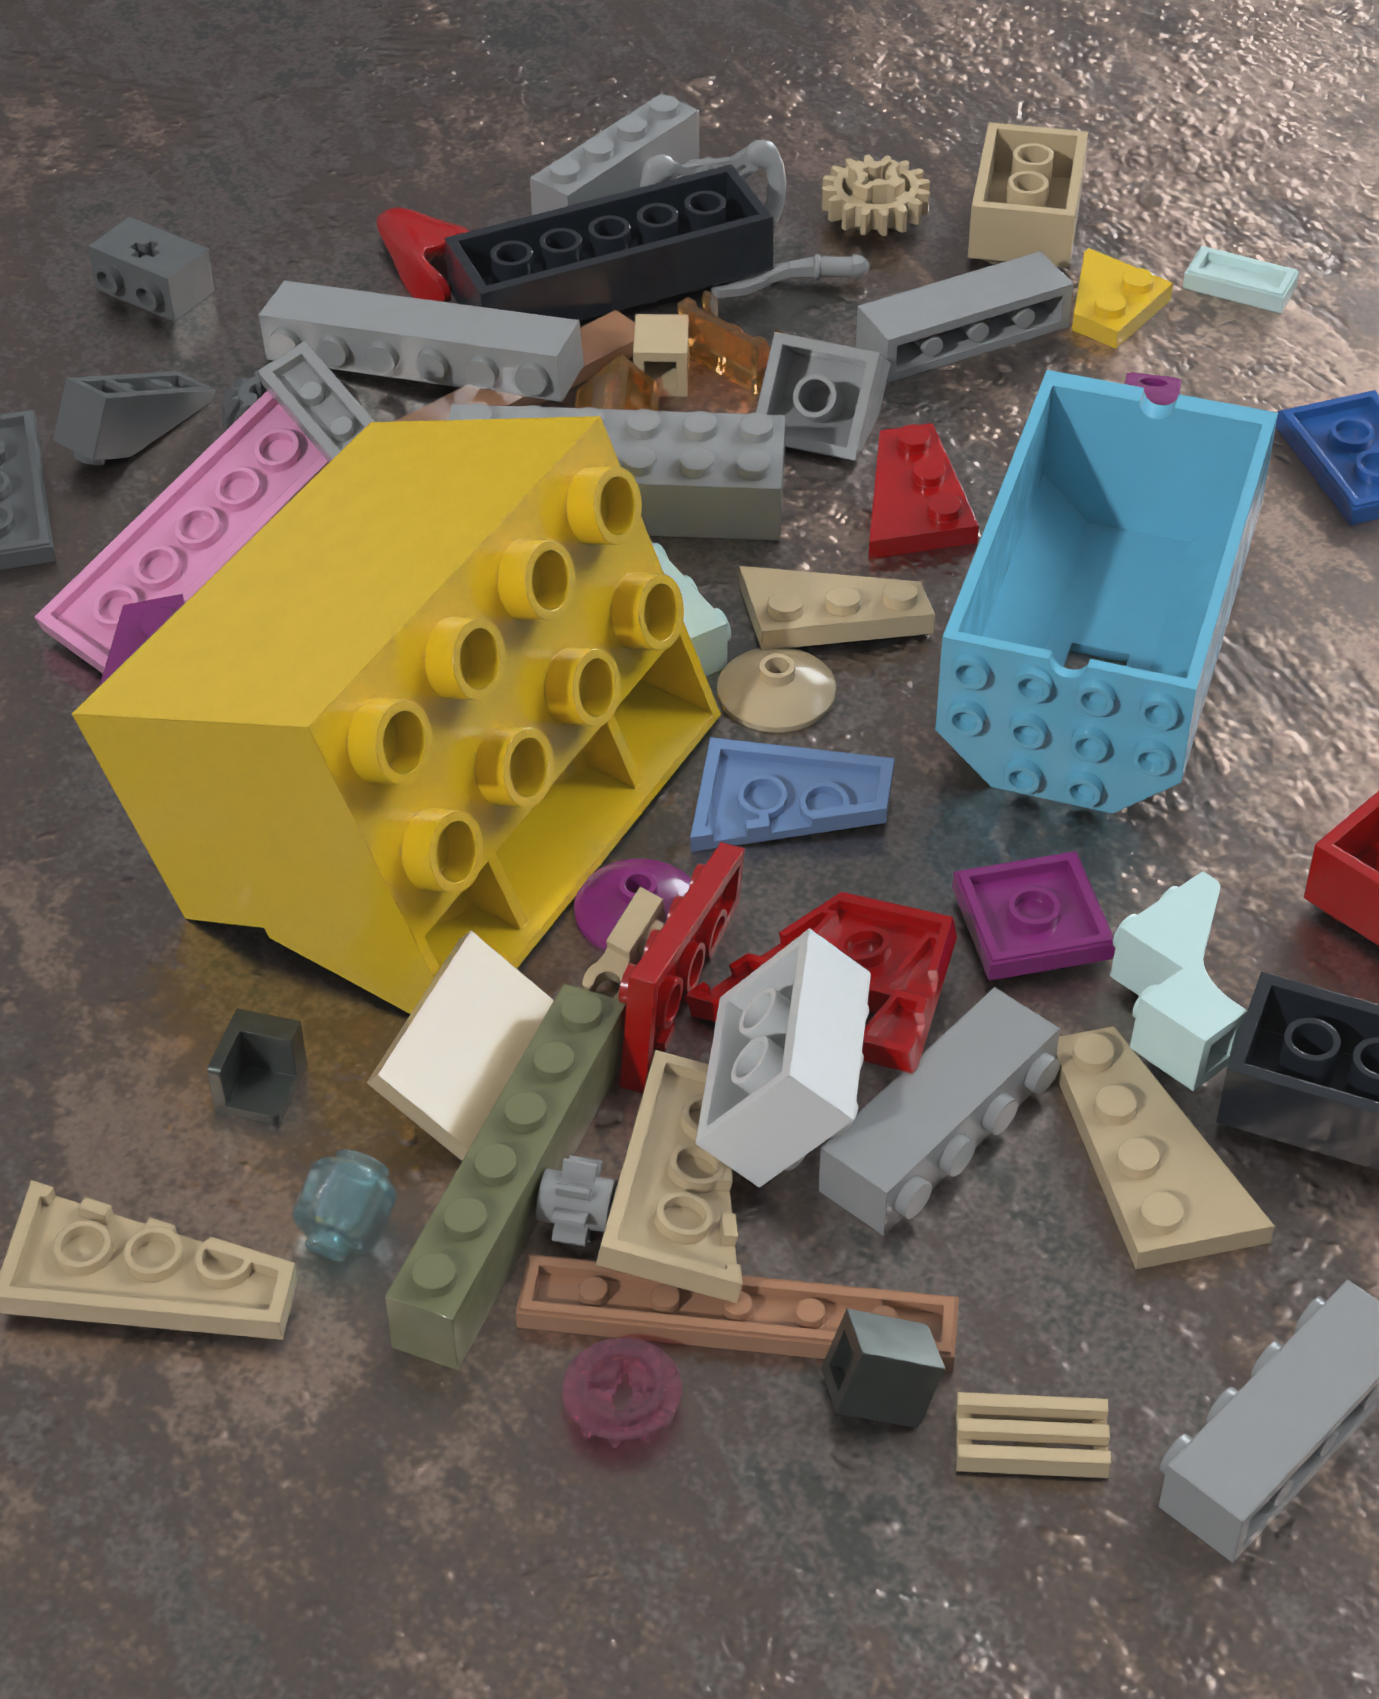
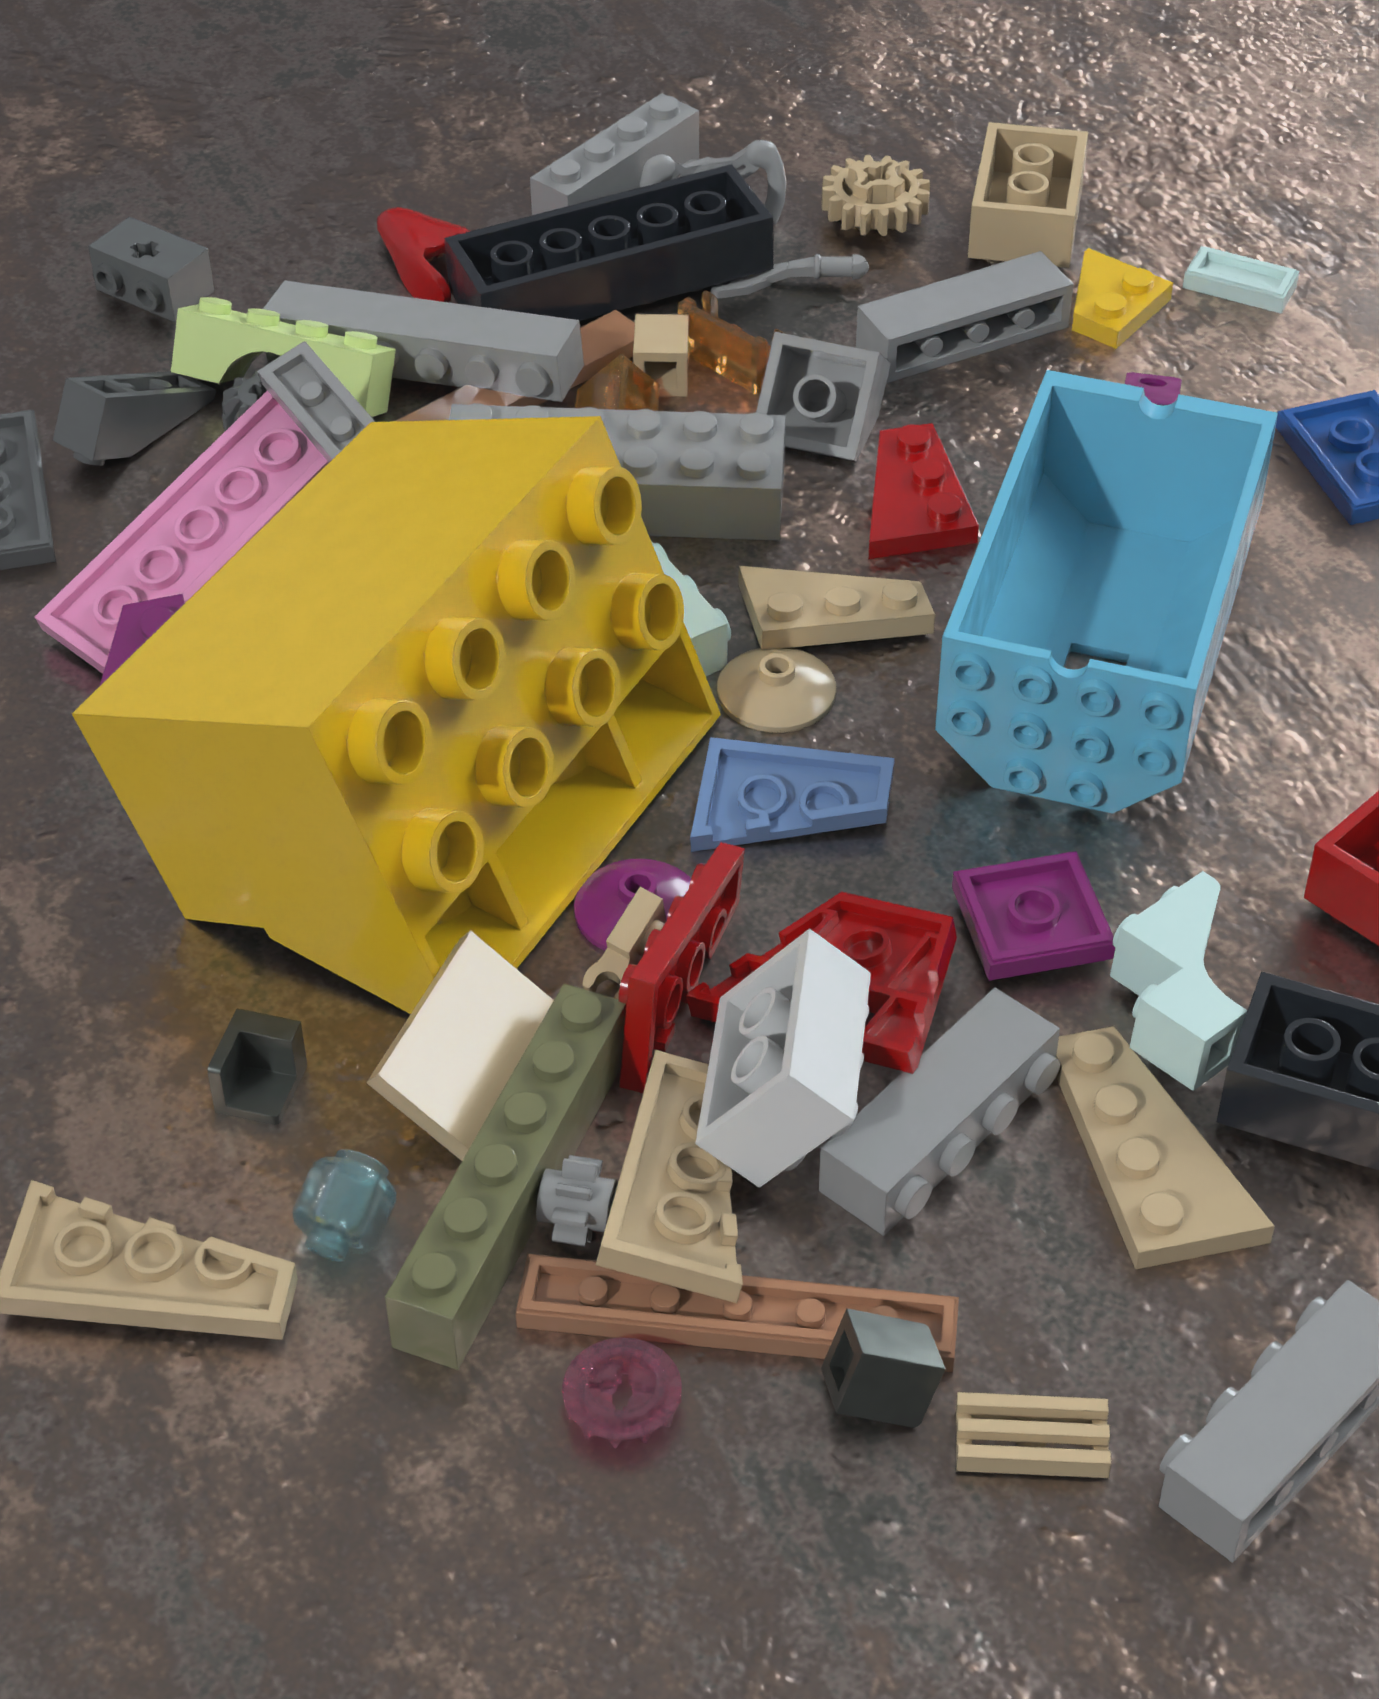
none -> yellowish green arch [171,297,396,417]

